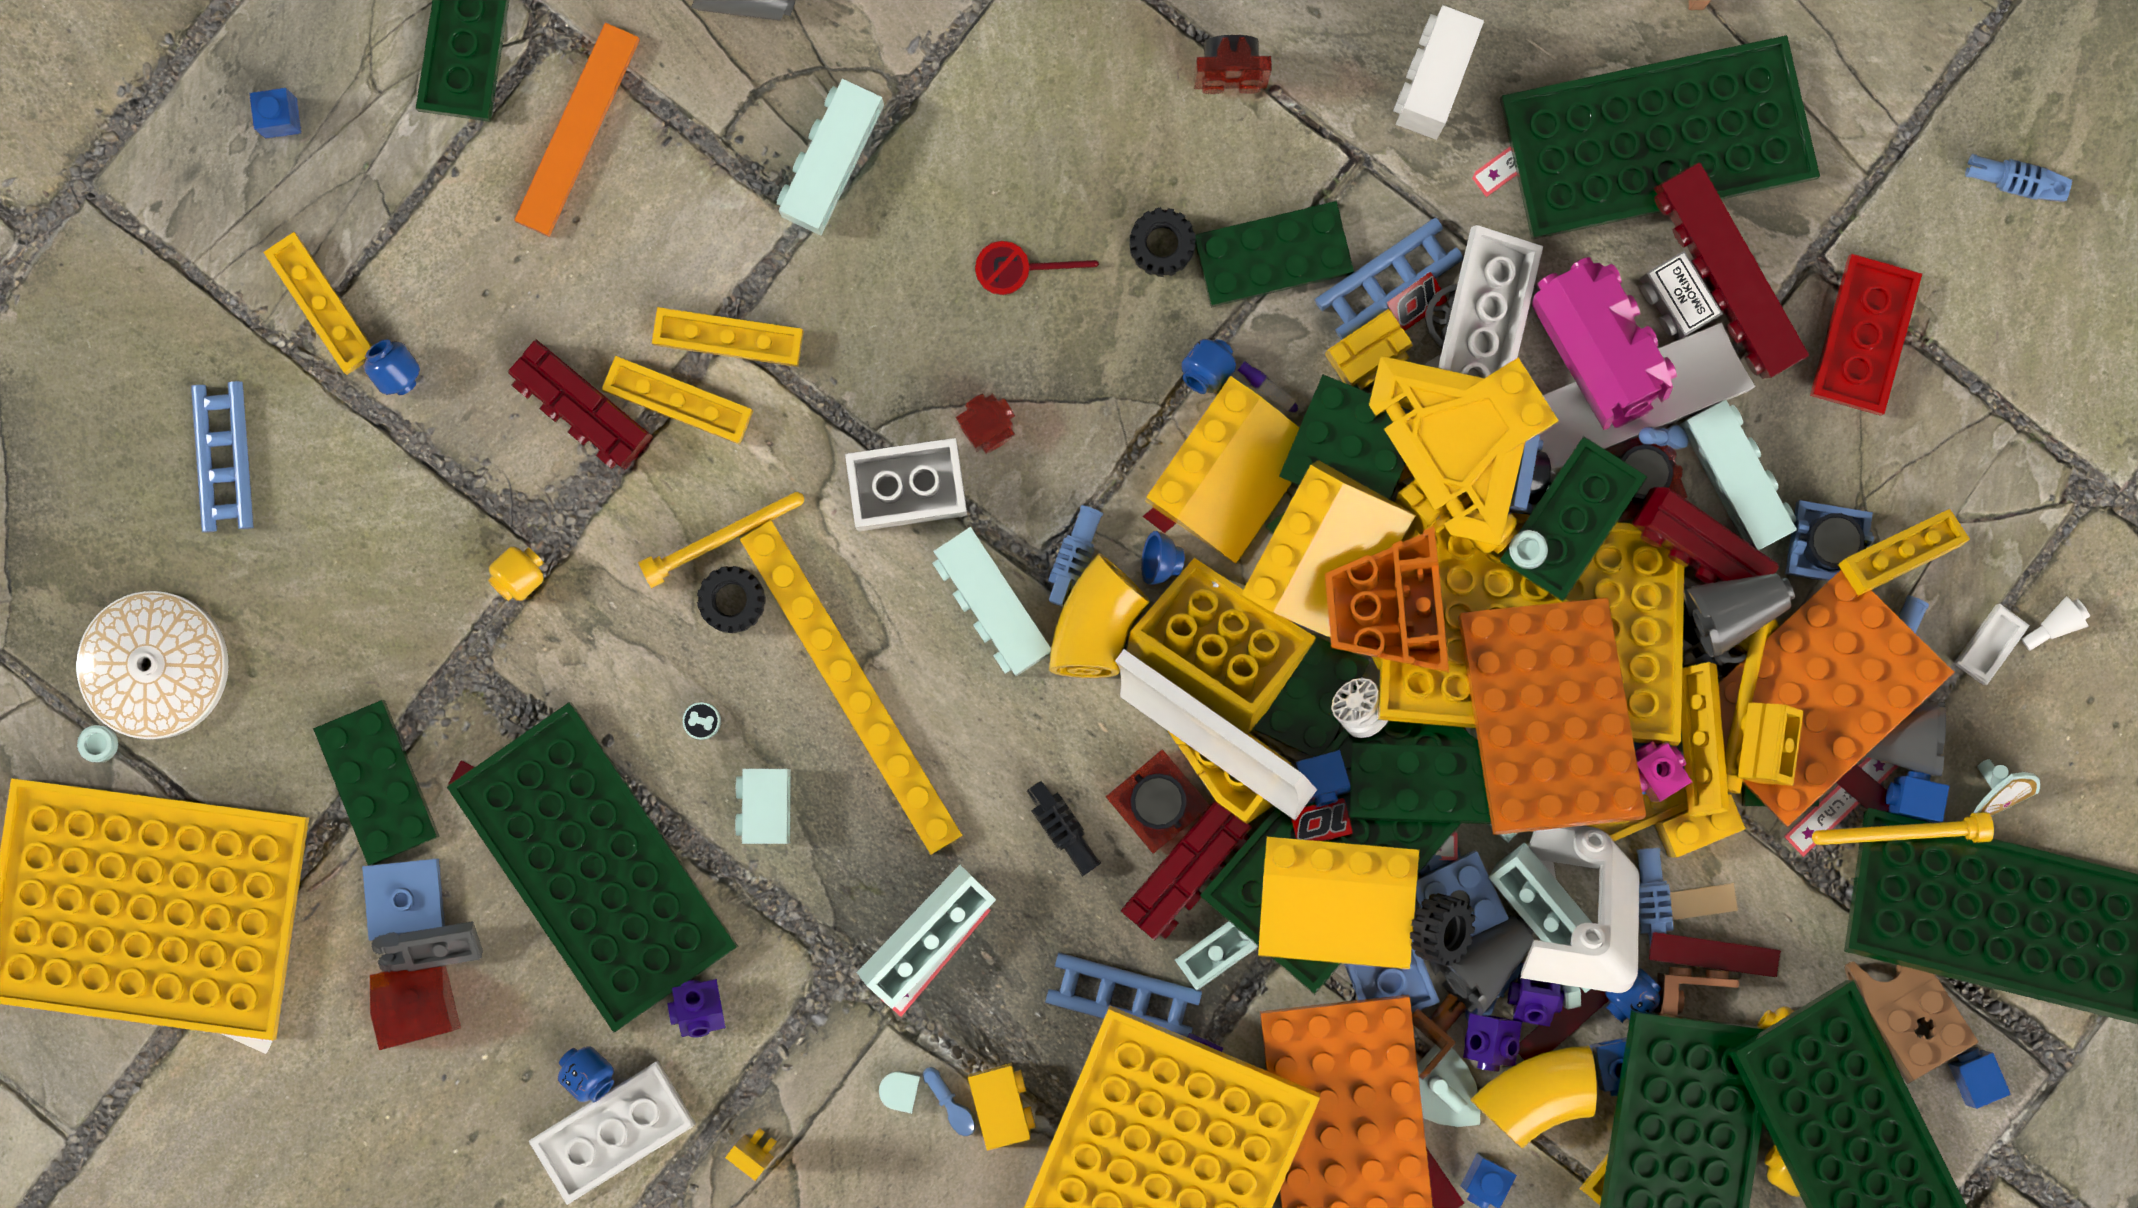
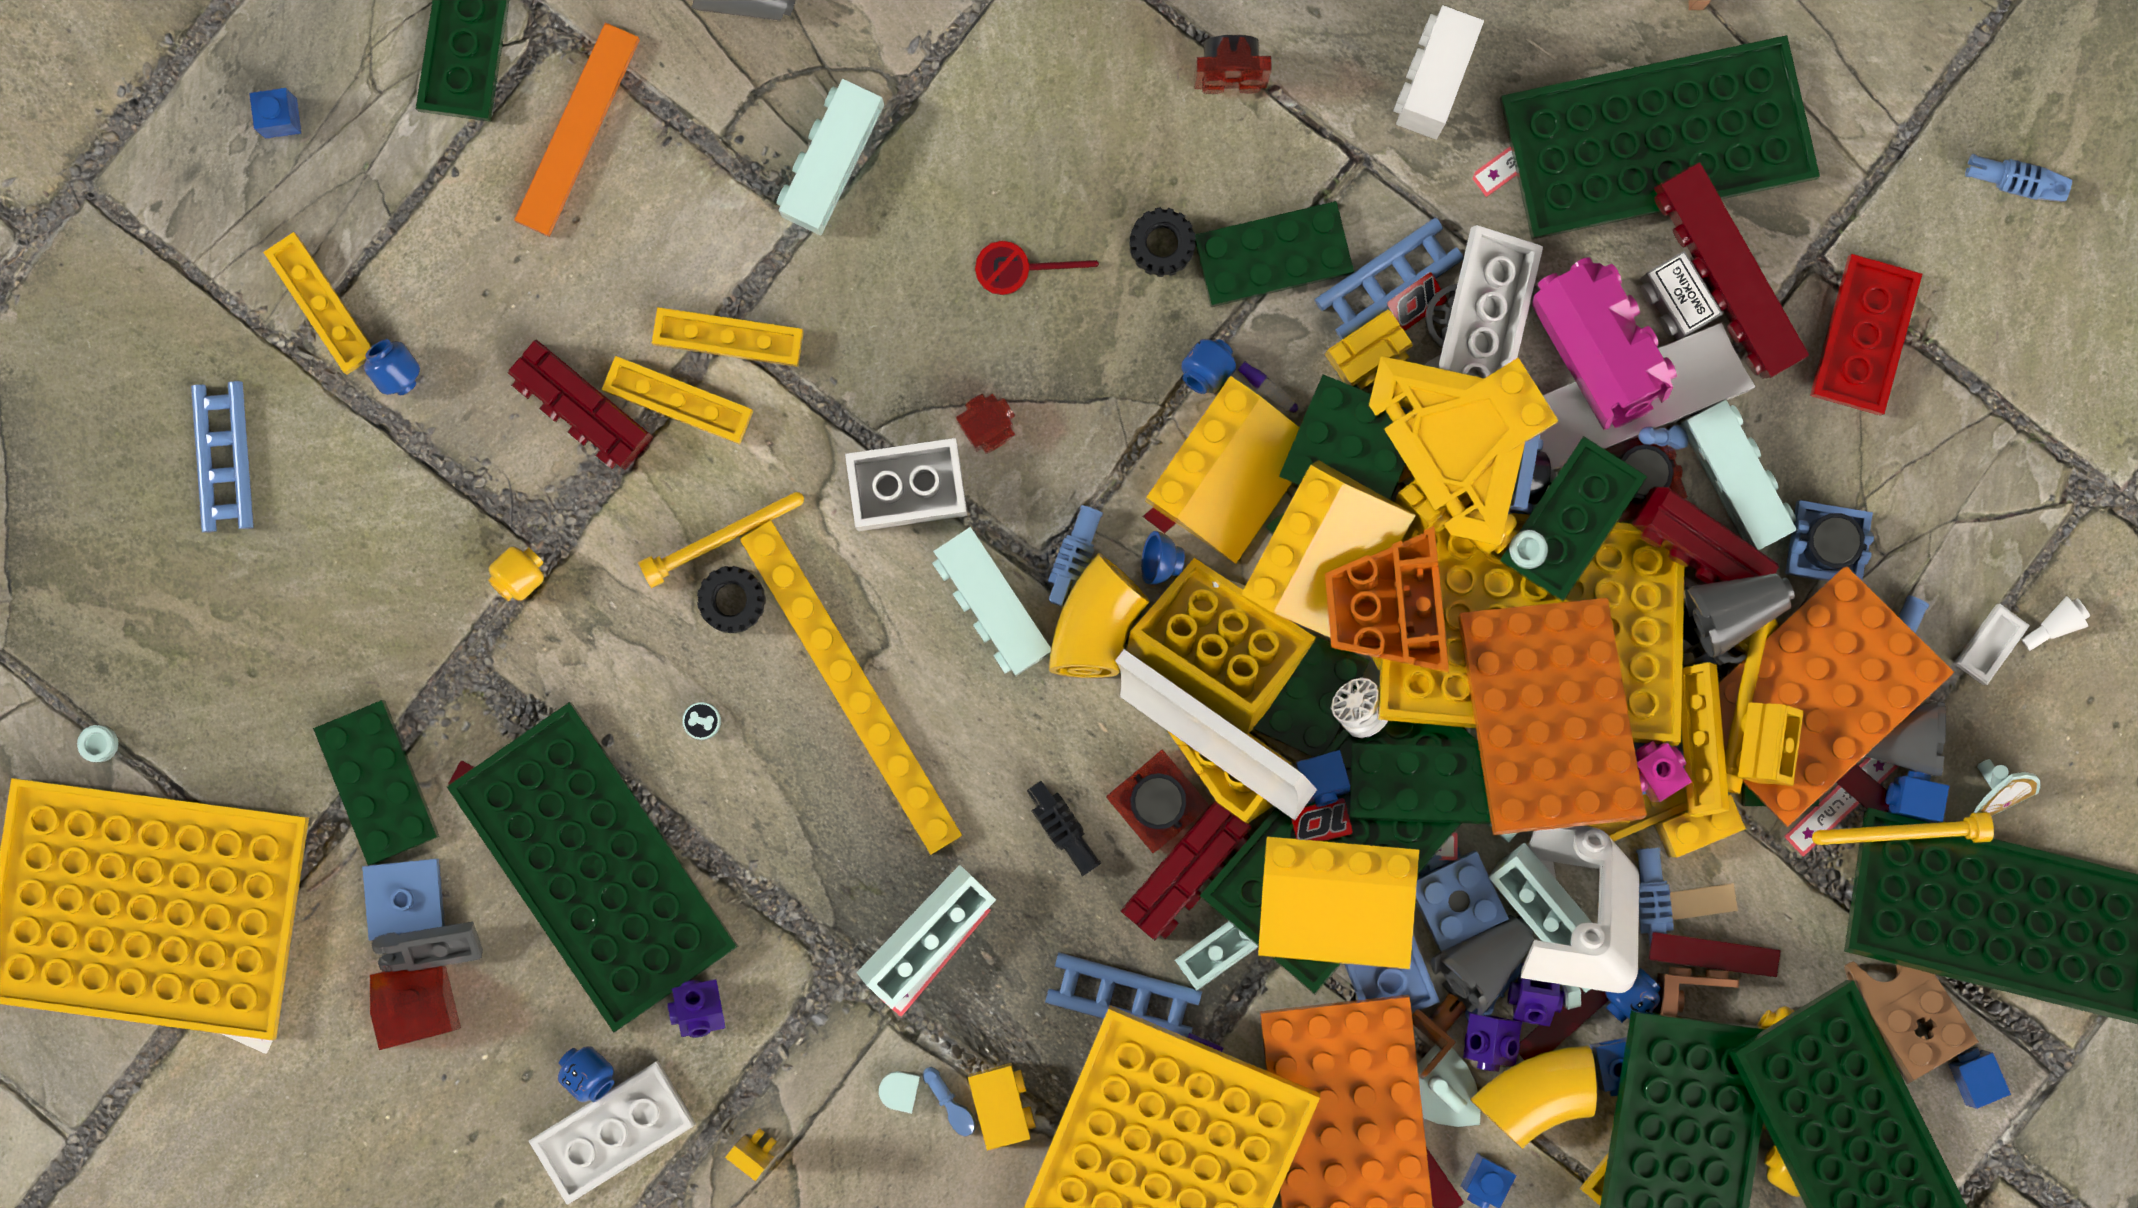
white dish [77,591,229,739] -> none
light aqua brick [735,769,791,844] -> none
black tyre [1410,893,1475,966] -> none
yellow plate [1838,509,1970,596] -> none

